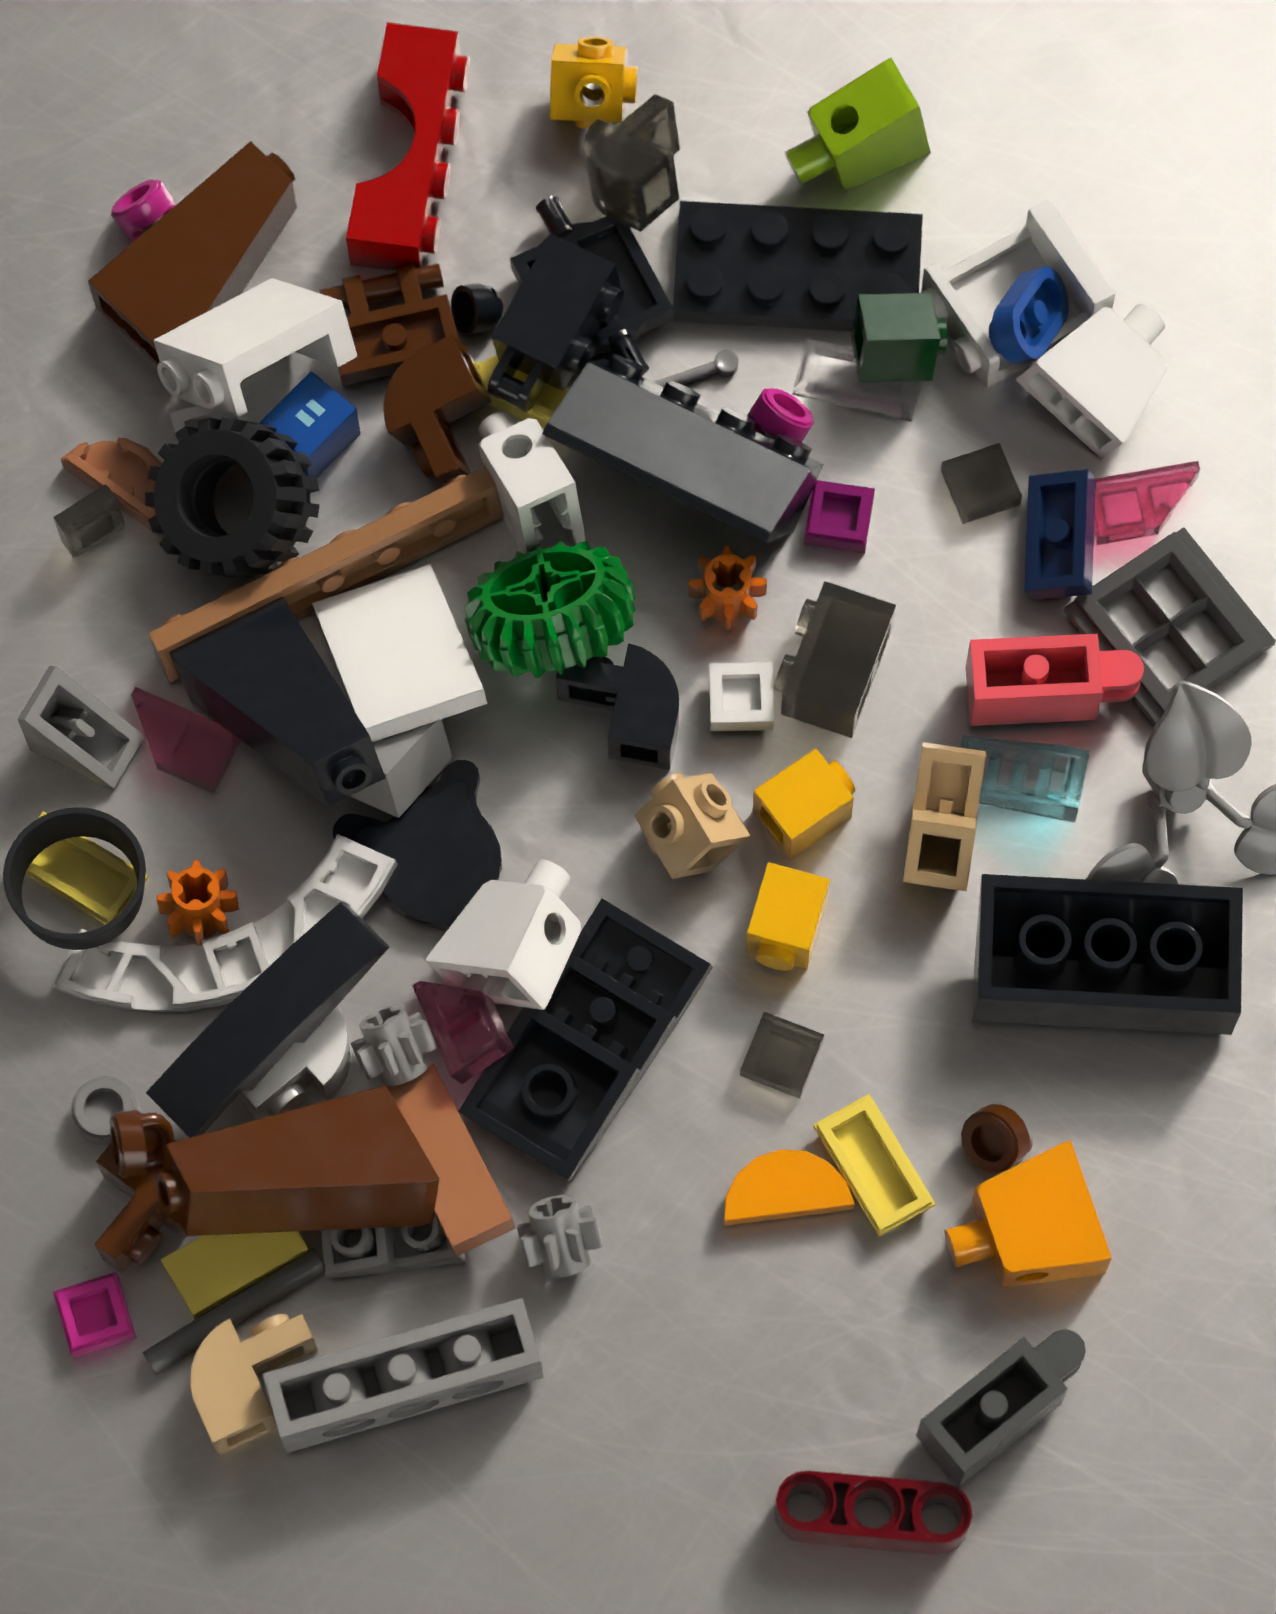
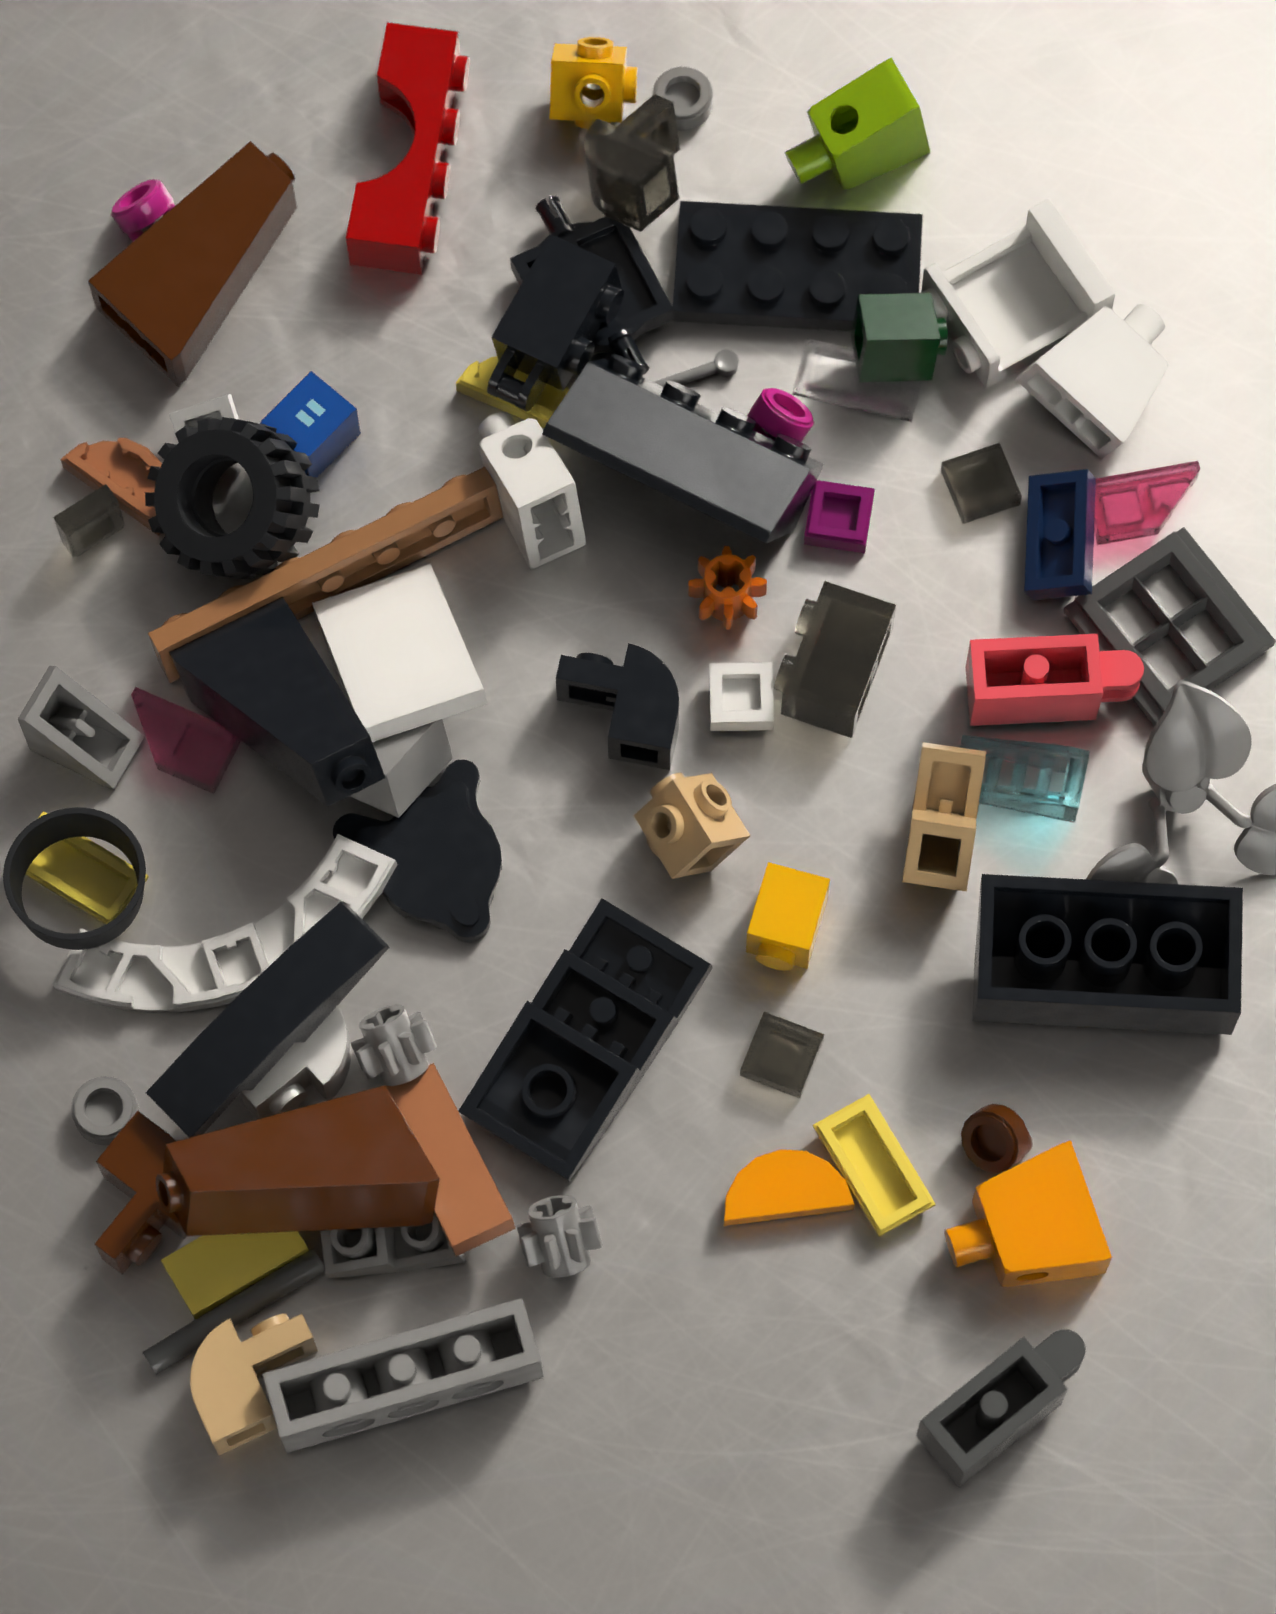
dark pink tile [53,1272,137,1358] -> none
reddish brown tile [109,1109,174,1178] -> none
white panel [154,278,358,419] -> none
orange gear [156,860,239,945] -> none
reddish brown plate [319,263,459,386] -> none
reddish brown brick [383,334,492,484] -> none
clear pink tile [412,981,514,1084] -> none
white torso [425,859,581,1010] -> none
black hinge [451,283,504,334] -> none
green gear [464,541,636,678] -> none
yellow brick [752,748,855,860] -> none
dark red beam [774,1471,972,1555] -> none
blue plate [989,266,1069,364] -> none
none -> light grey tile [653,67,713,130]

